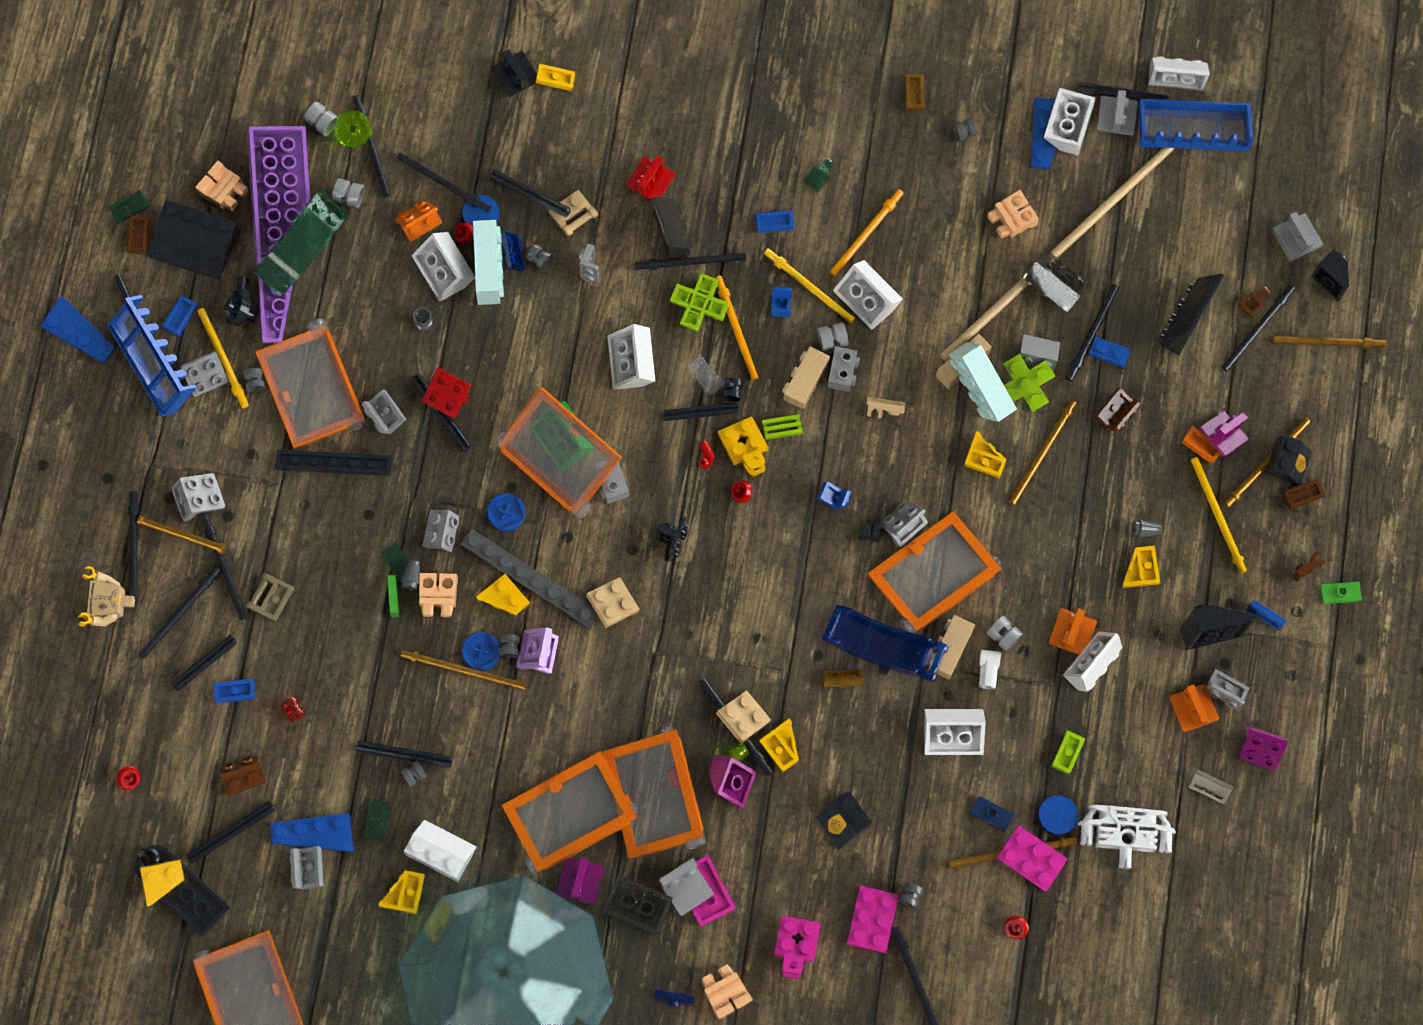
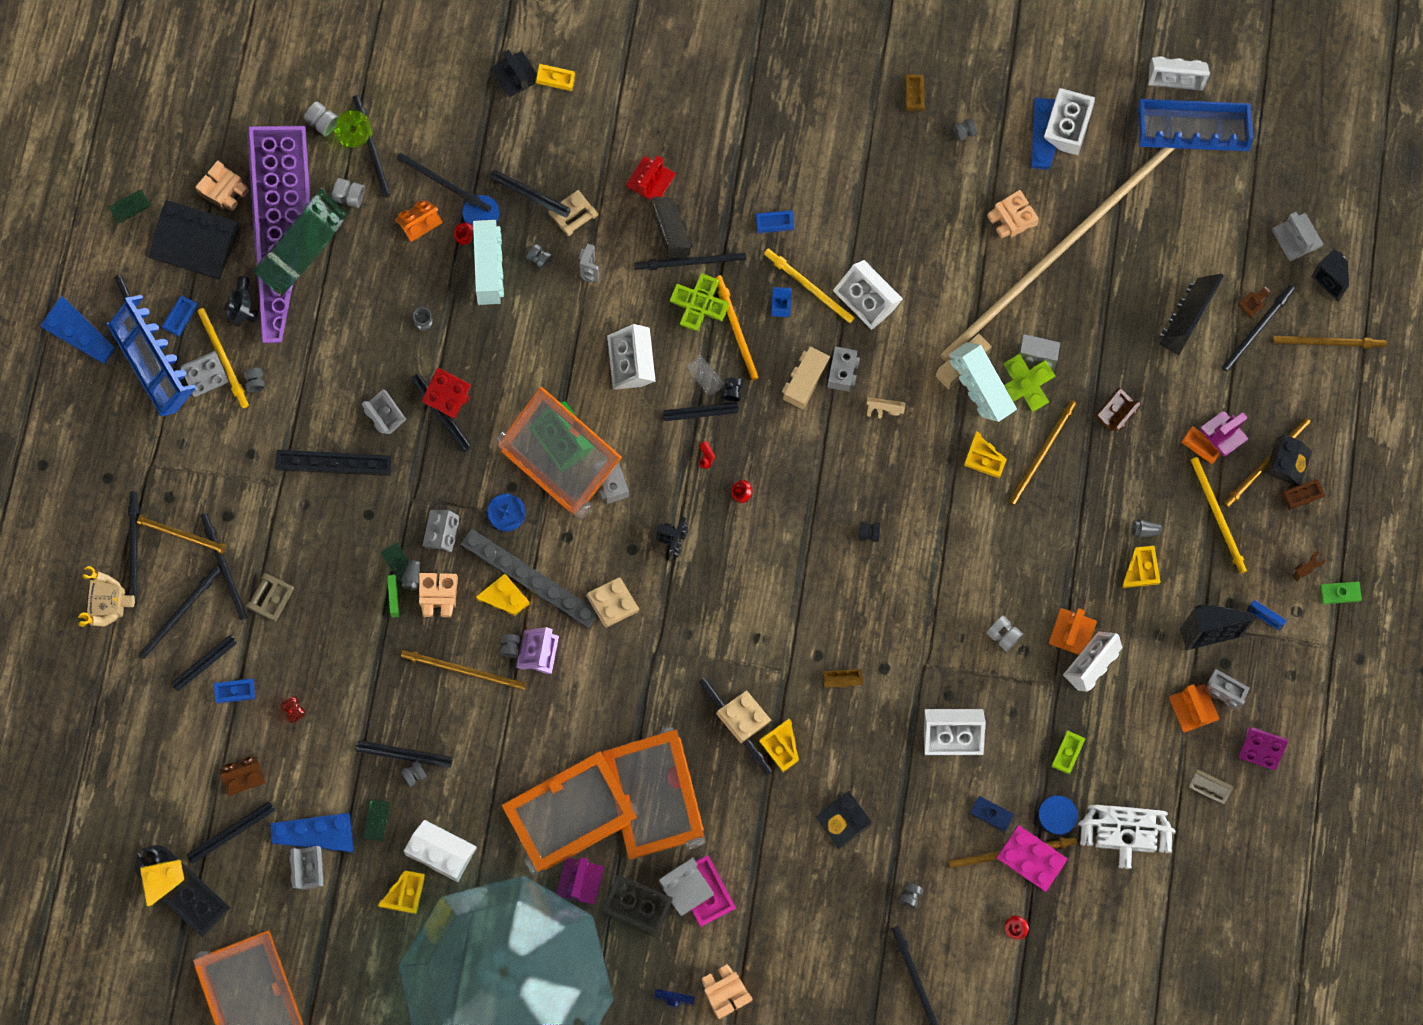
red hat [116,766,140,790] -> none
reddish brown plate [126,216,150,254] -> none
light grey bracket [171,473,225,522] -> none
clear door [255,319,366,449] -> none
white slope [412,232,475,301] -> none
blue tile [462,632,500,671] -> none
clear blue plate [501,232,526,271] -> none
magenta slope [709,755,757,808] -> none
yellow plate [718,416,768,477] -> none
clear neon green hose [728,743,749,761] -> none
lime tile [762,414,803,440] -> none
dark pink plate [774,915,821,979] -> none
clear green plate [803,158,833,192] -> none
light grey wheel [817,322,849,352] -> none
blue bracket [817,481,851,509] -> none
clear blue windscreen [822,605,949,682] -> none
light orange bar [830,189,904,276] -> none
dark pink plate [847,886,899,954] -> none
door [868,511,1002,637] -> none
light grey bracket [880,501,928,547] -> none
tan brick [927,615,975,680] -> none
white piece [978,649,1001,690] -> none
clear smoke slope [1023,248,1088,312] -> none
black bar [1066,284,1119,382] -> none
black axle [1077,82,1168,102] -> none
blue plate [1088,336,1131,368] -> none
light grey bracket [1097,90,1138,136] -> none

